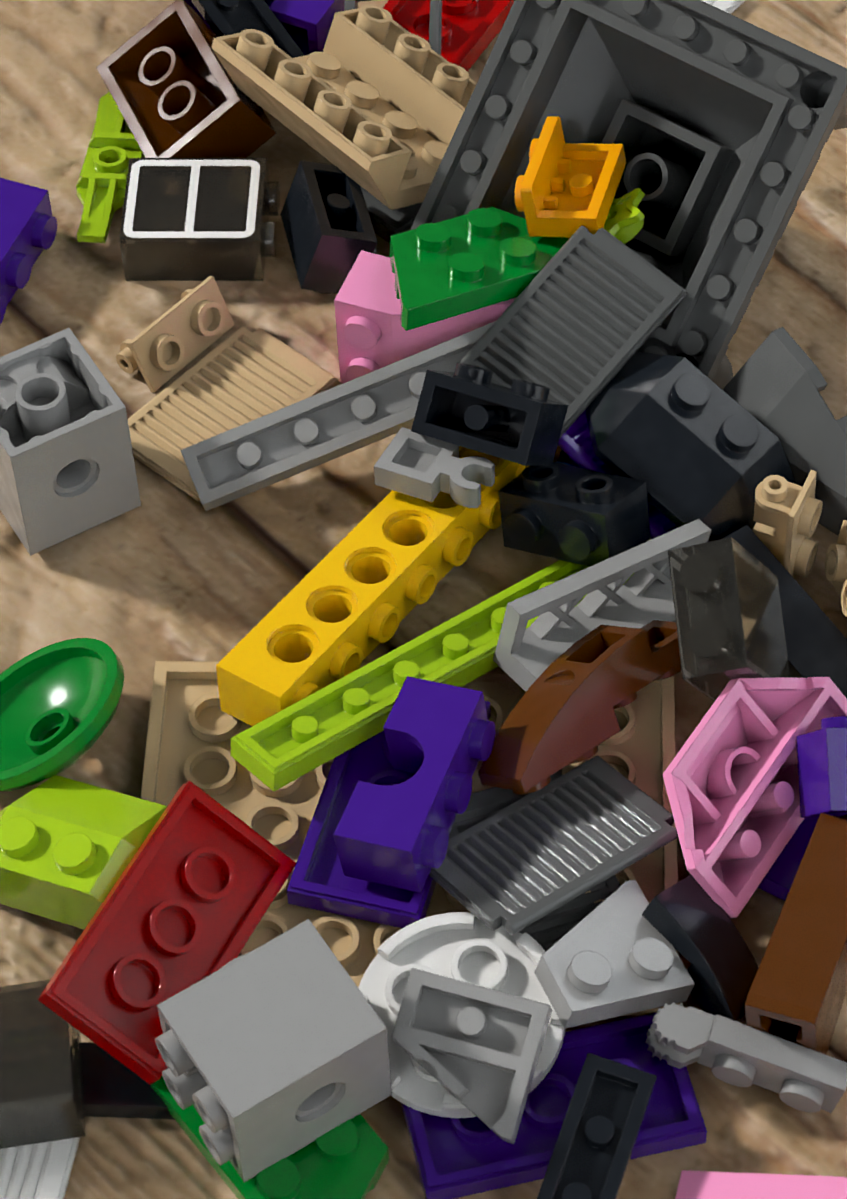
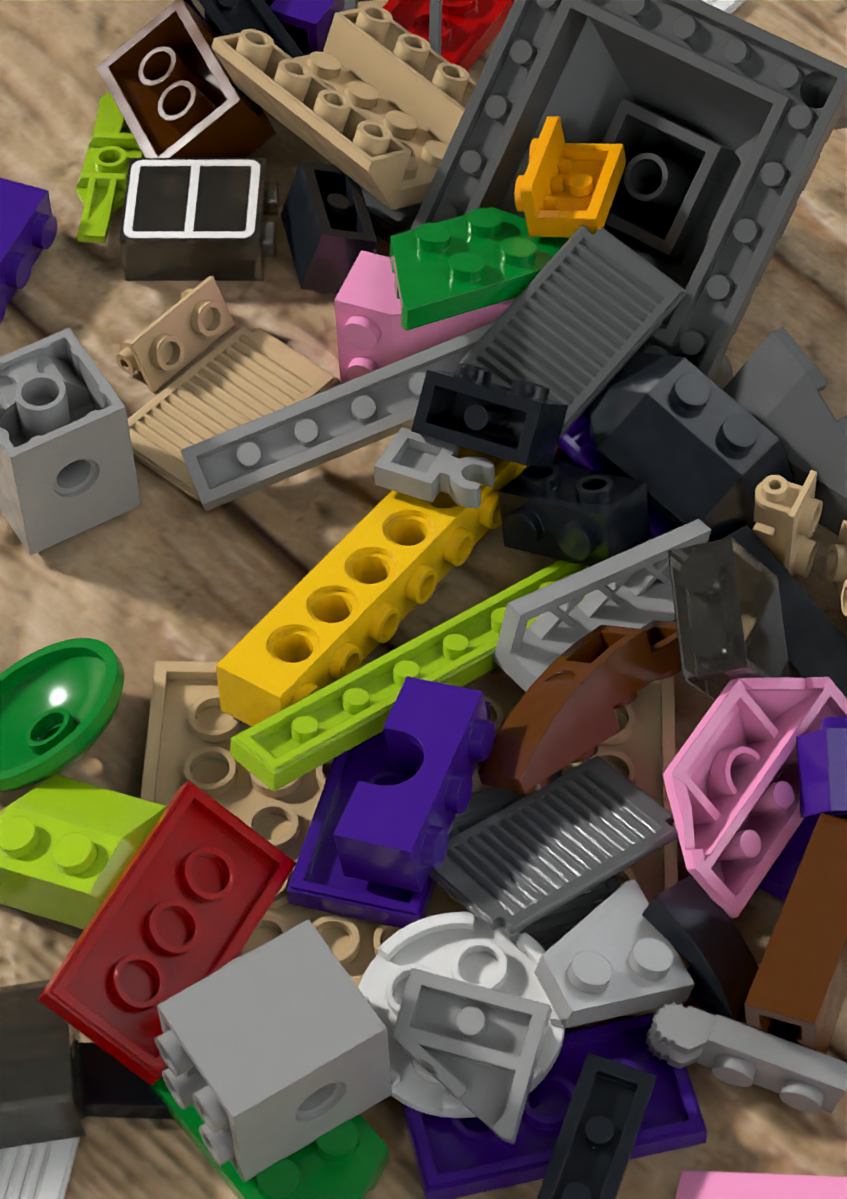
lime plate [603,188,645,244] -> none

